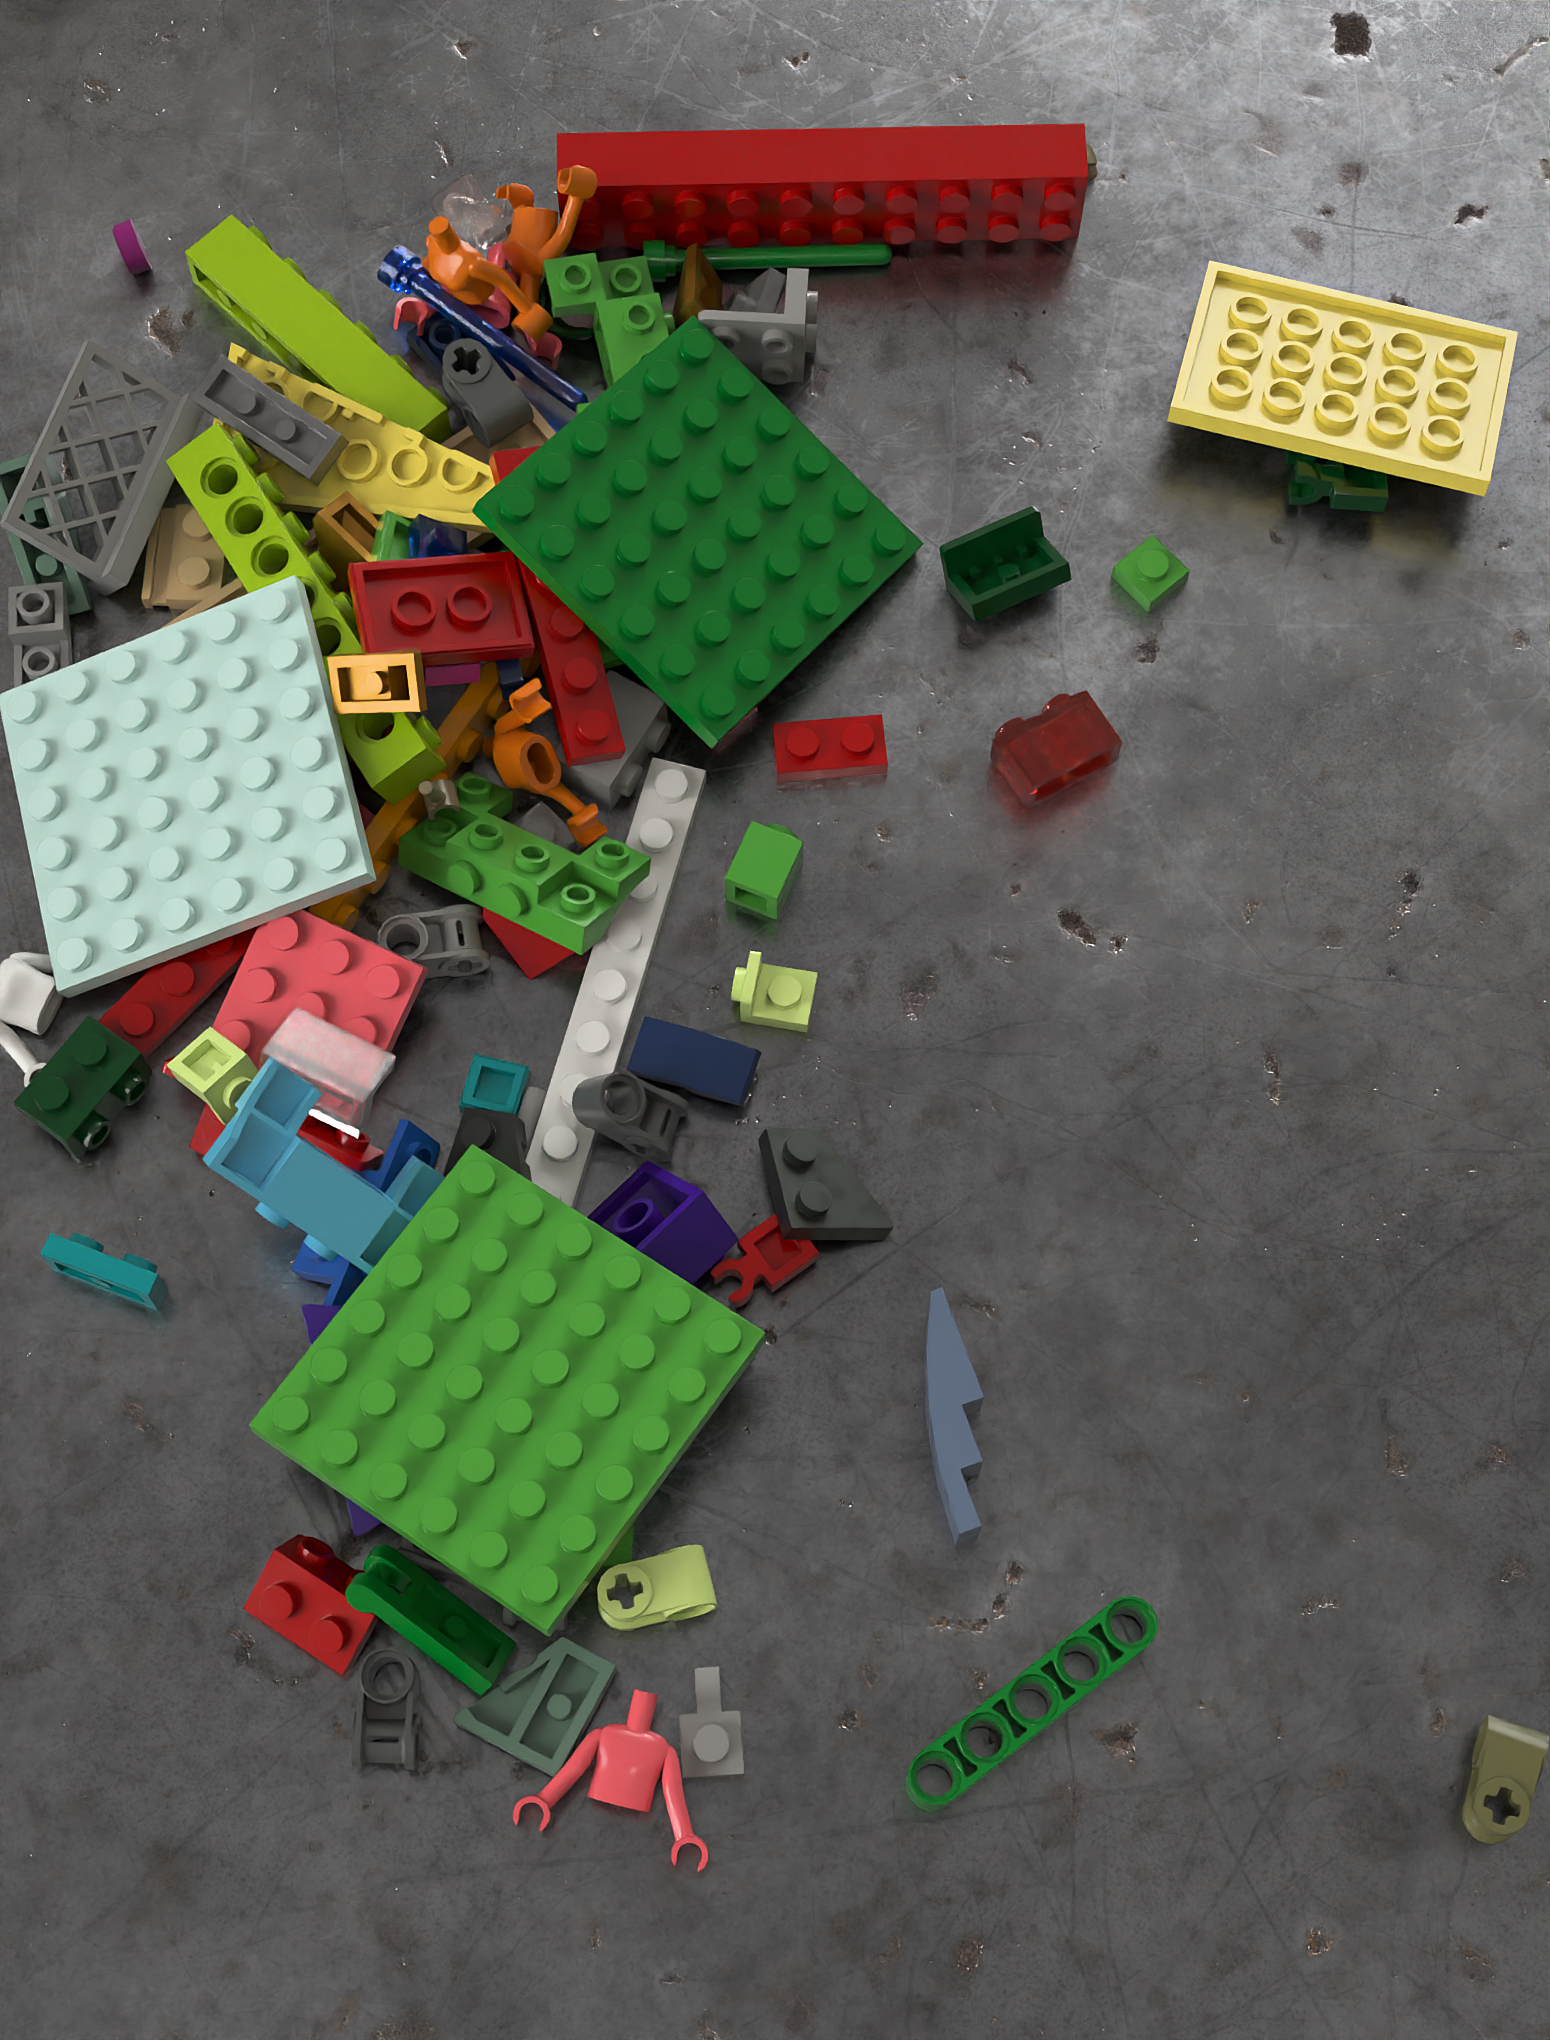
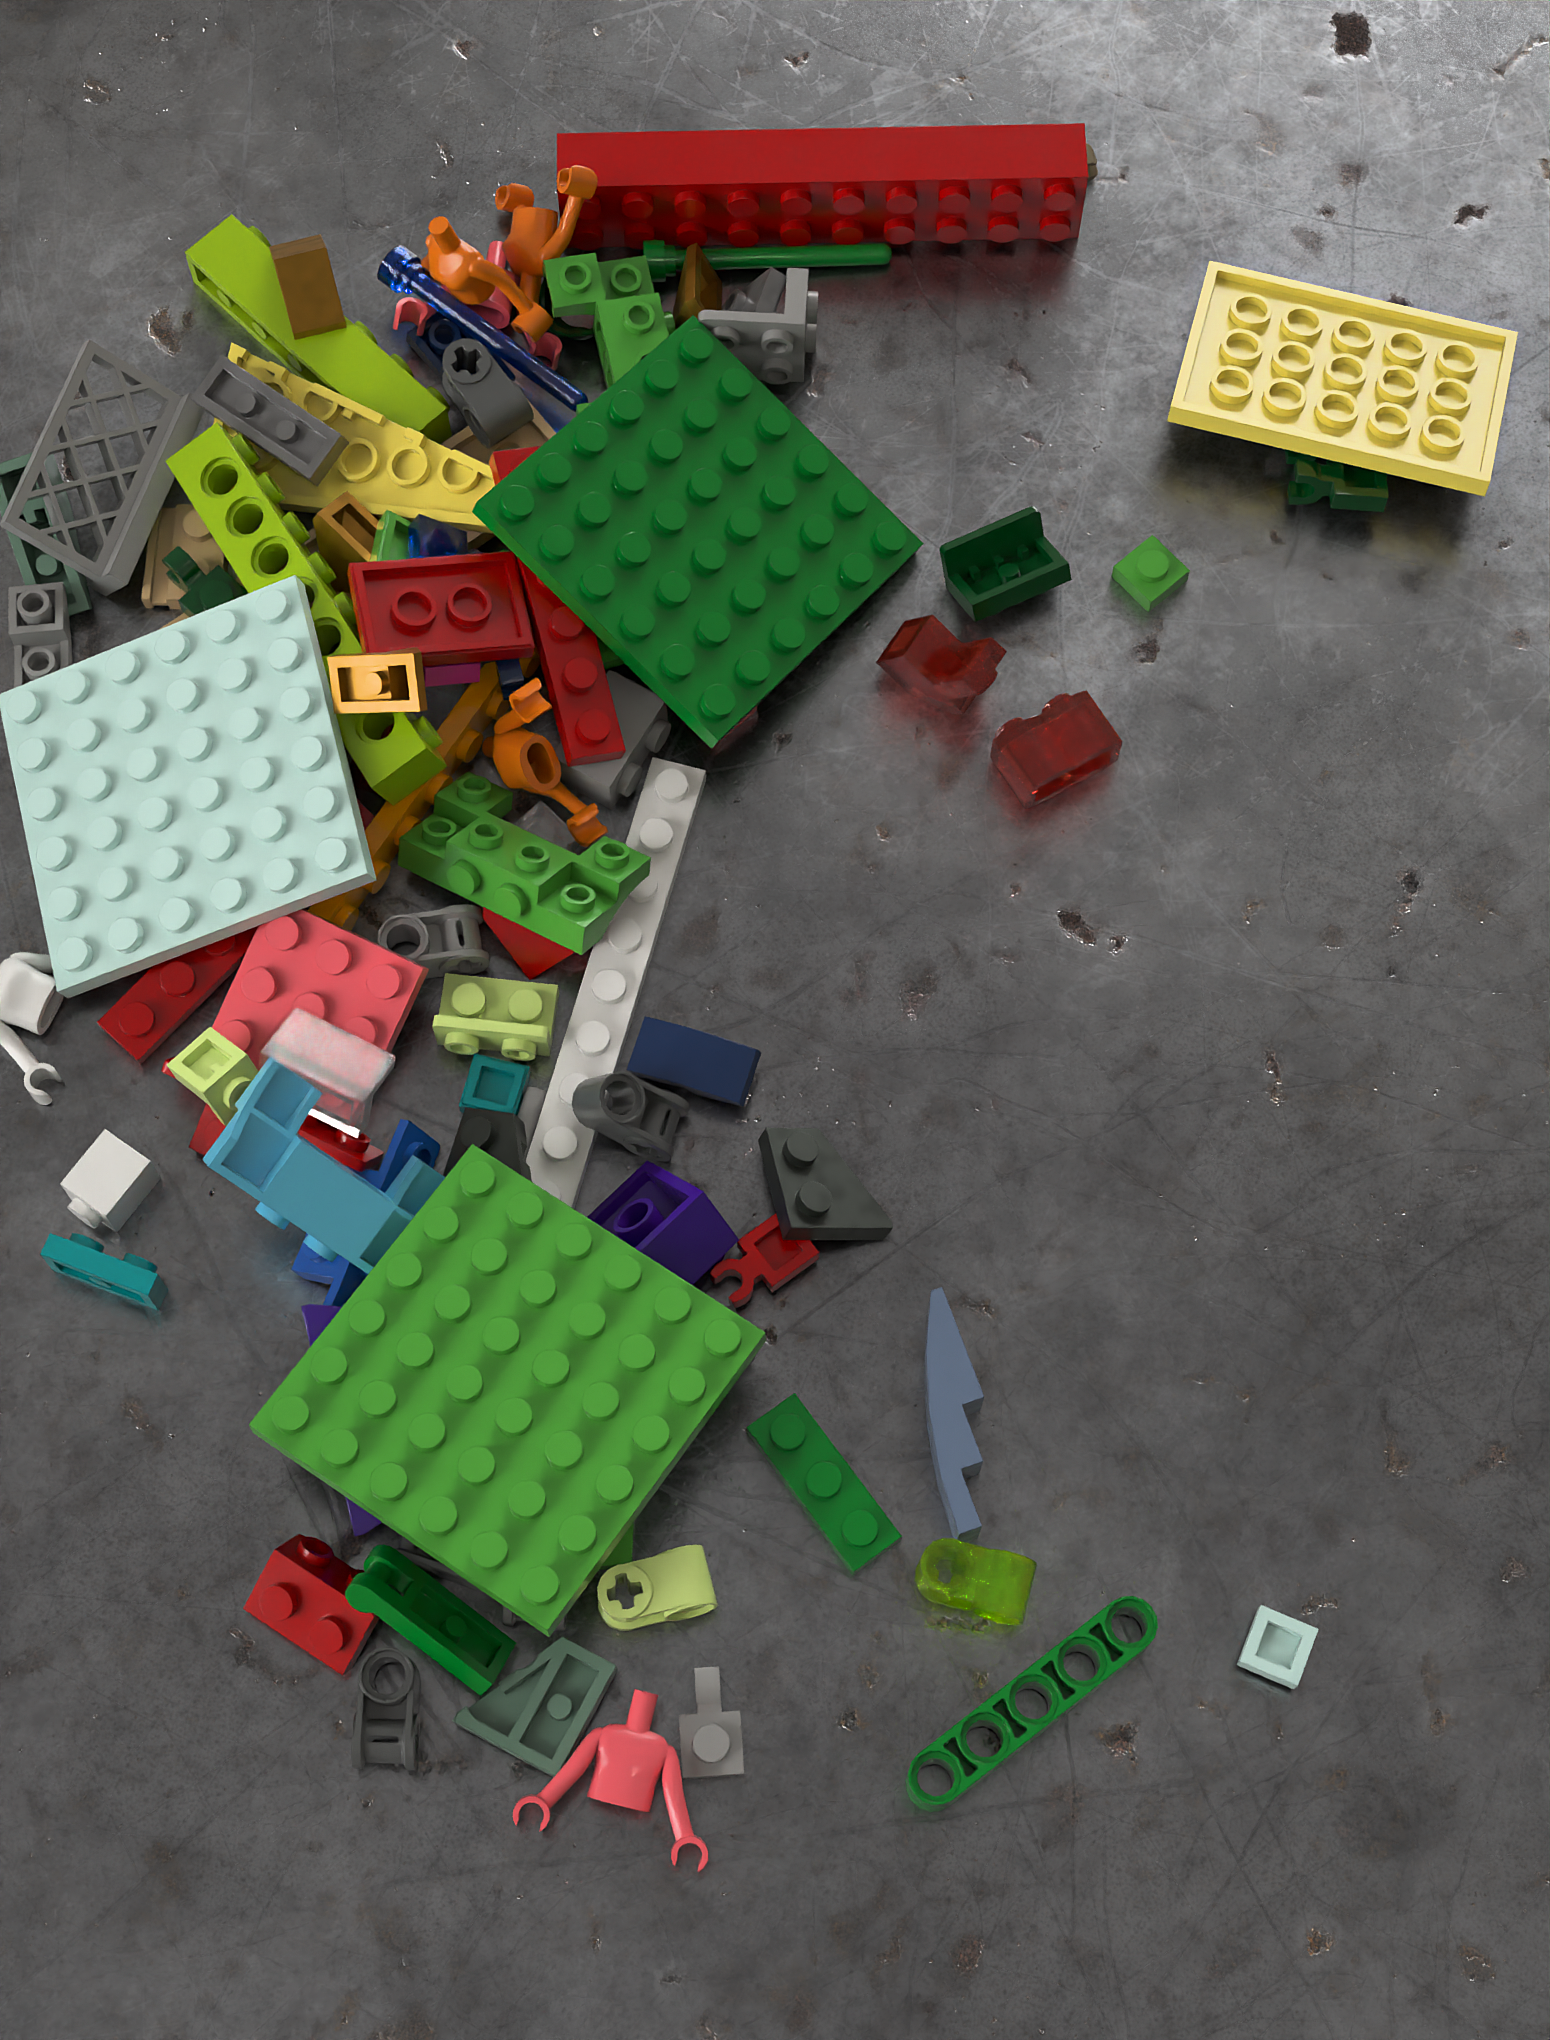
dark green bracket [13,1015,152,1159] -> none
magenta tile [112,219,152,275] -> none
dark tan hand [419,779,461,821] -> none
clear bracket [429,173,514,249] -> none
bright green brick [725,821,804,920] -> none
yellowish green bracket [731,950,818,1033] -> none
red plate [772,714,888,783] -> none
olive piece [1462,1715,1550,1845] -> none
none -> white brick [60,1129,161,1233]
none -> dark green plate [162,546,248,617]
none -> pearl gold slope [269,234,346,340]
none -> yellowish green bracket [432,973,559,1061]
none -> green plate [746,1393,902,1576]
none -> clear red brick [876,614,1007,714]
none -> clear neon green piece [915,1538,1037,1625]
none -> light aqua plate [1237,1605,1319,1689]

